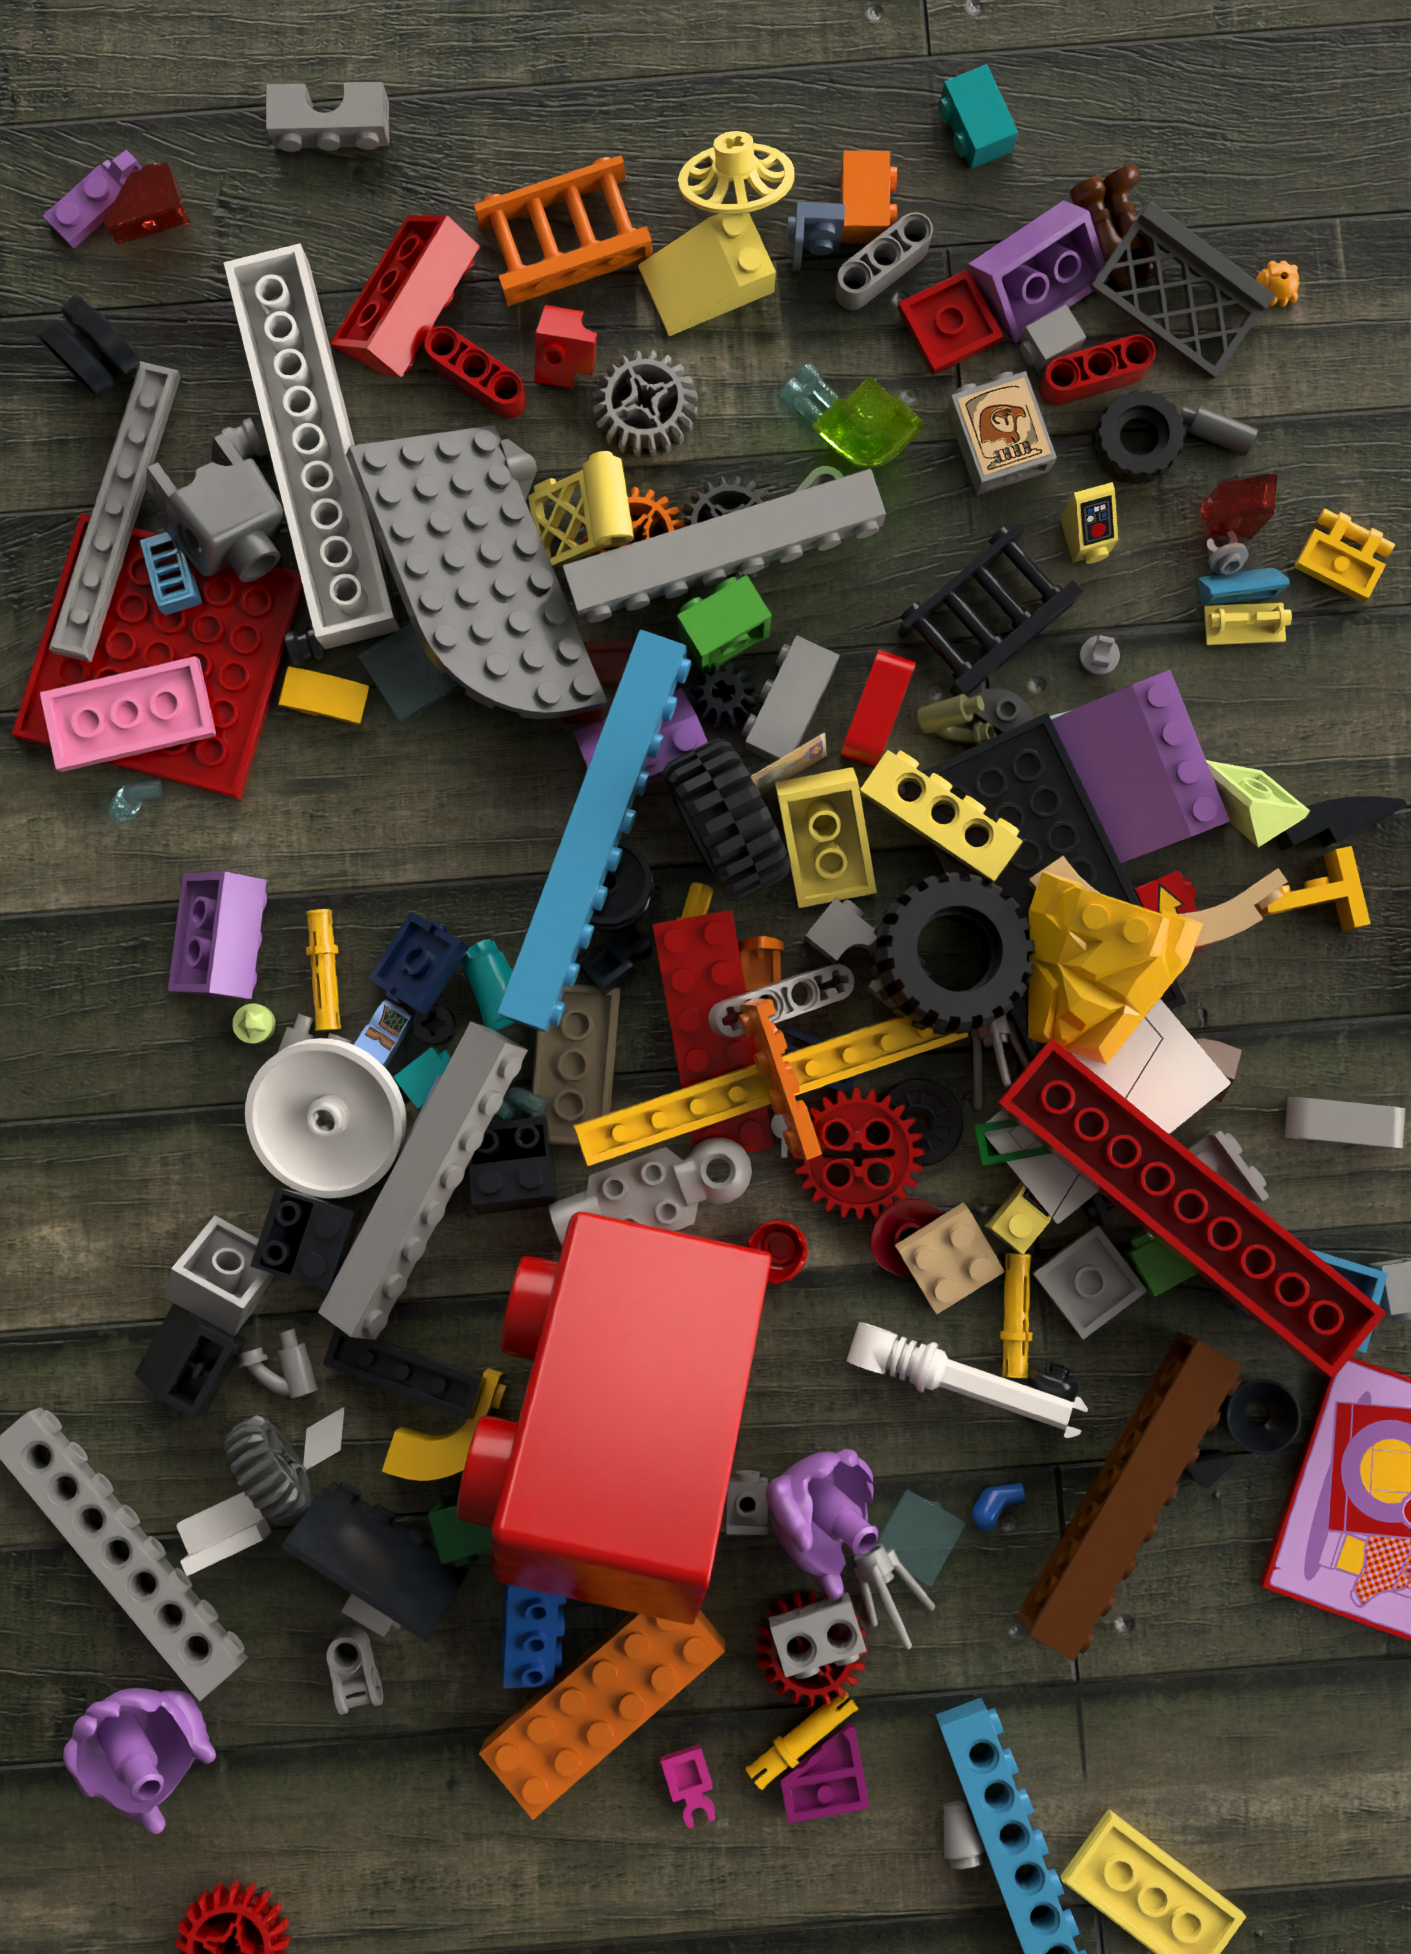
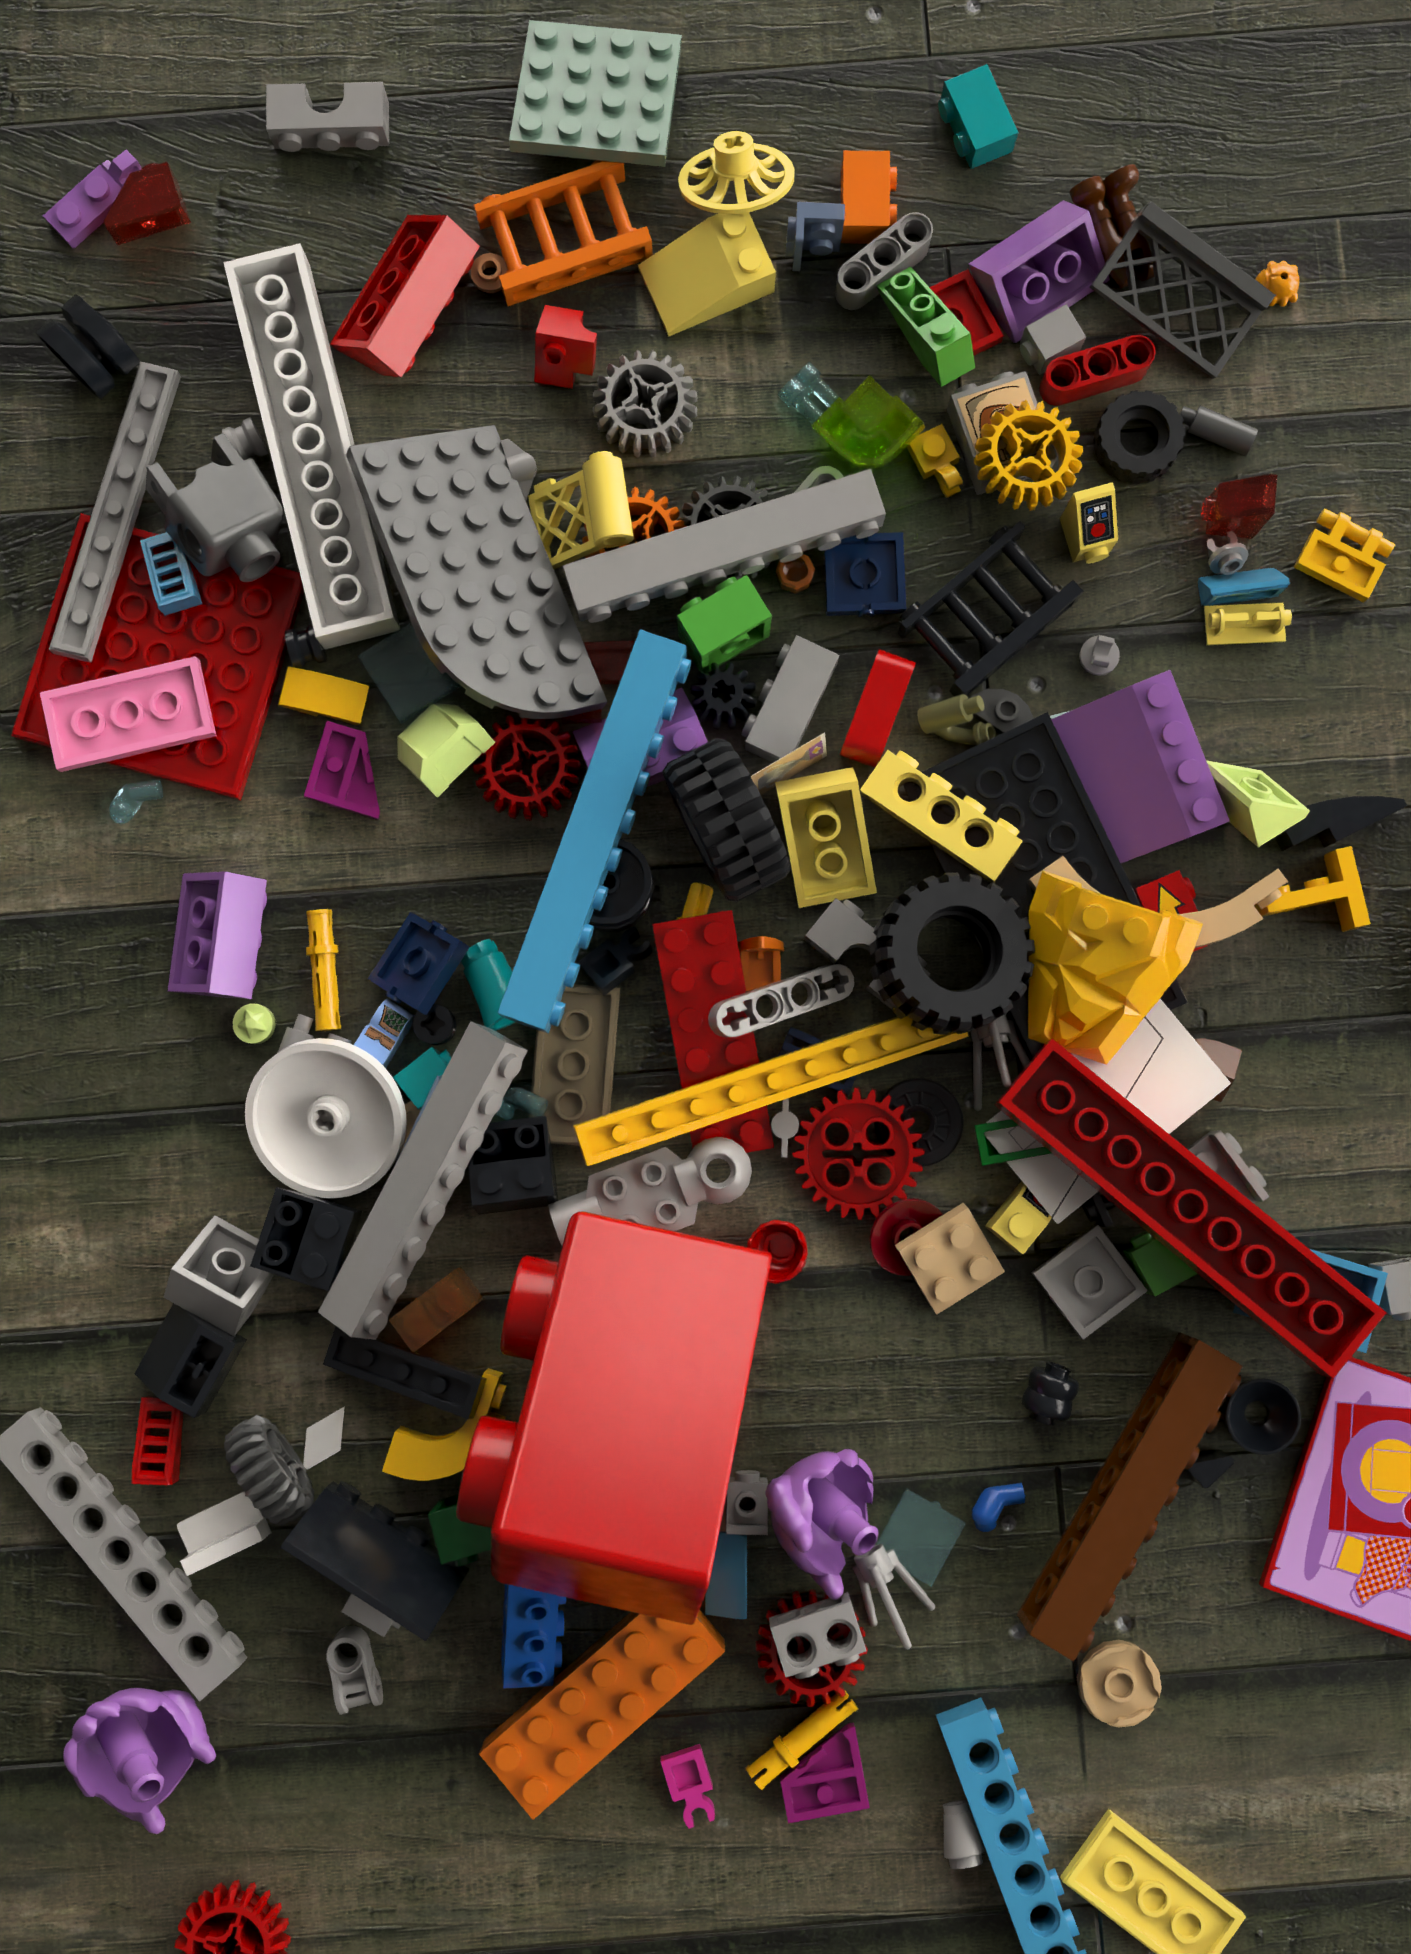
light grey plant [237,1328,318,1399] -> none
red beam [424,326,527,418] -> none
orange wing [738,998,822,1160] -> none
white piece [847,1322,1088,1438] -> none
yellow pin [1000,1253,1033,1378] -> none
light grey beam [1284,1097,1406,1149] -> none
none -> red slope [131,1397,183,1485]
none -> magenta wing [304,721,380,820]
none -> clear orange brick [389,1267,485,1353]
none -> yellowish green slope [397,704,495,798]
none -> medium nougat plate [471,253,508,293]
none -> red gear [473,715,581,821]
none -> plate [509,20,682,167]
none -> dark azure slope [705,1531,747,1619]
none -> dark orange tile [775,554,815,594]
none -> dark blue plate [824,532,906,617]
none -> bright green slope [877,266,975,387]
none -> yellow plate [906,424,963,498]
none -> yellow gear [974,400,1083,511]
none -> tan tile [1077,1640,1162,1728]

